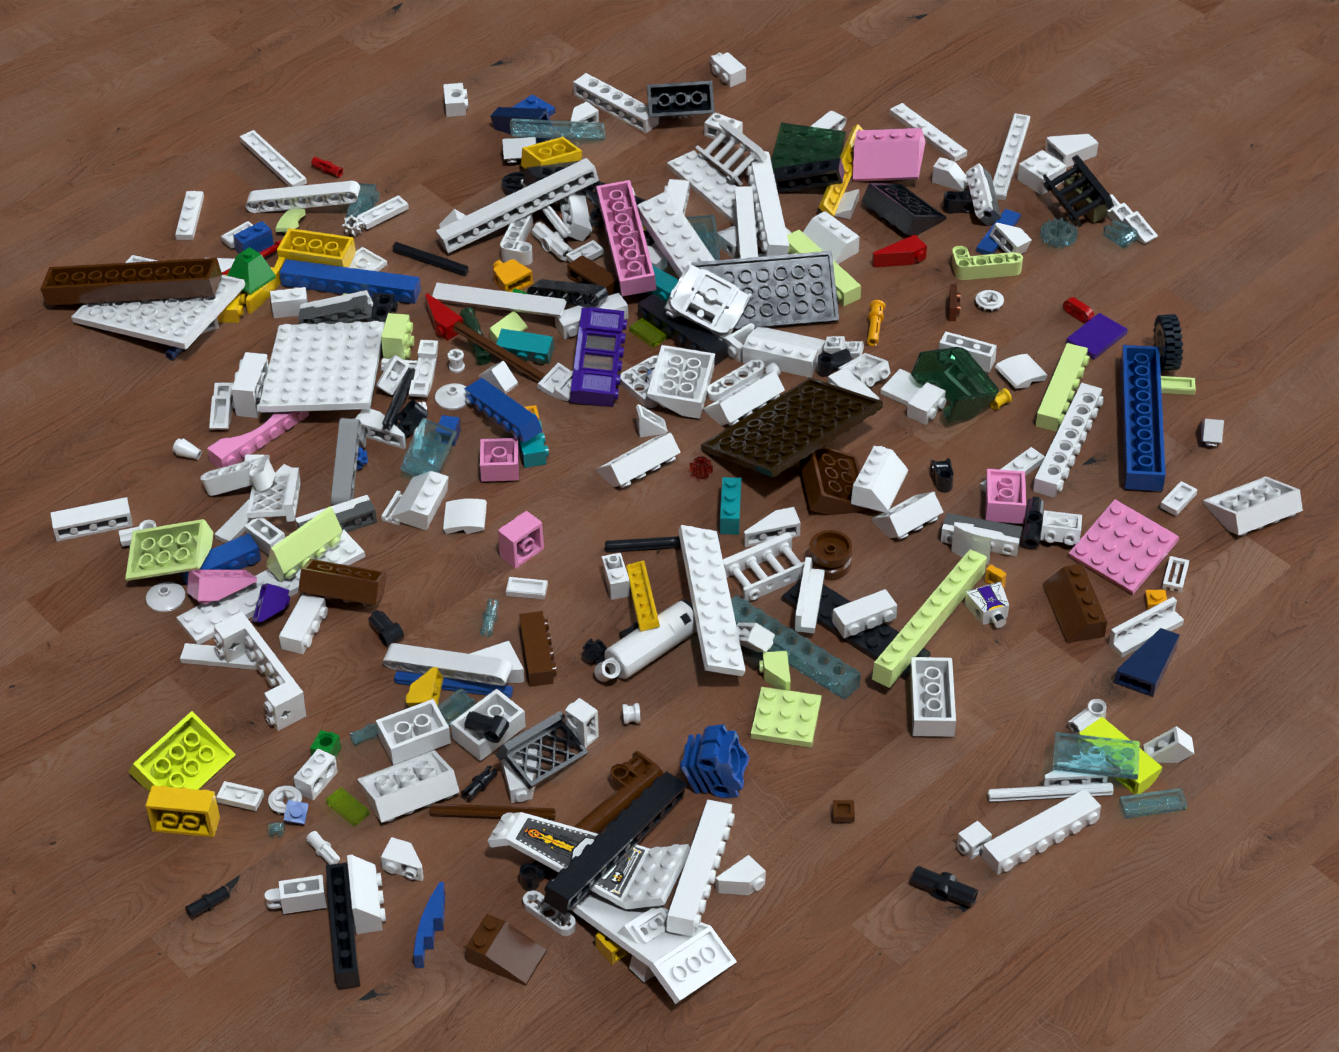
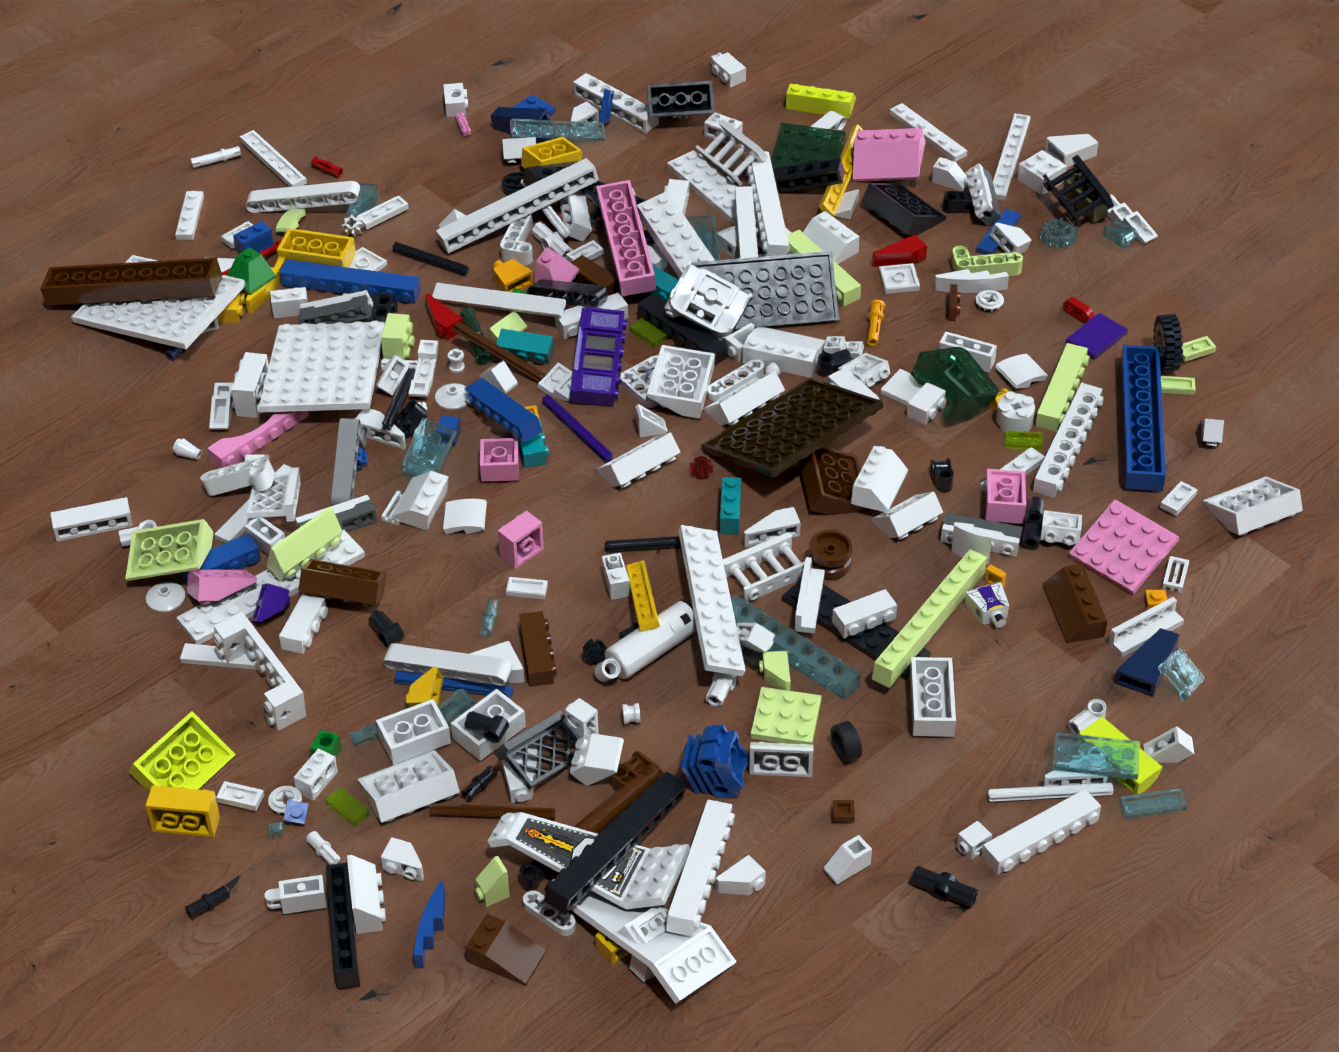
none -> white pin [190,146,241,169]
none -> bright pink axle [455,112,471,137]
none -> yellowish green slope [474,856,510,907]
none -> bright pink slope [534,247,580,283]
none -> dark purple axle [542,394,613,462]
none -> white slope [570,734,624,786]
none -> blue tile [599,89,614,123]
none -> white piece [706,672,737,707]
none -> white slope [750,742,813,777]
none -> neon yellow slope [786,84,856,118]
none -> white slope [824,835,872,885]
none -> black tyre [830,721,862,763]
none -> white tile [879,263,920,294]
none -> white slope [934,269,1009,293]
none -> white brick [996,391,1035,435]
none -> clear neon green tile [1005,431,1043,450]
none -> clear light blue plate [1158,647,1205,700]
none -> yellowish green plate [1182,336,1216,362]

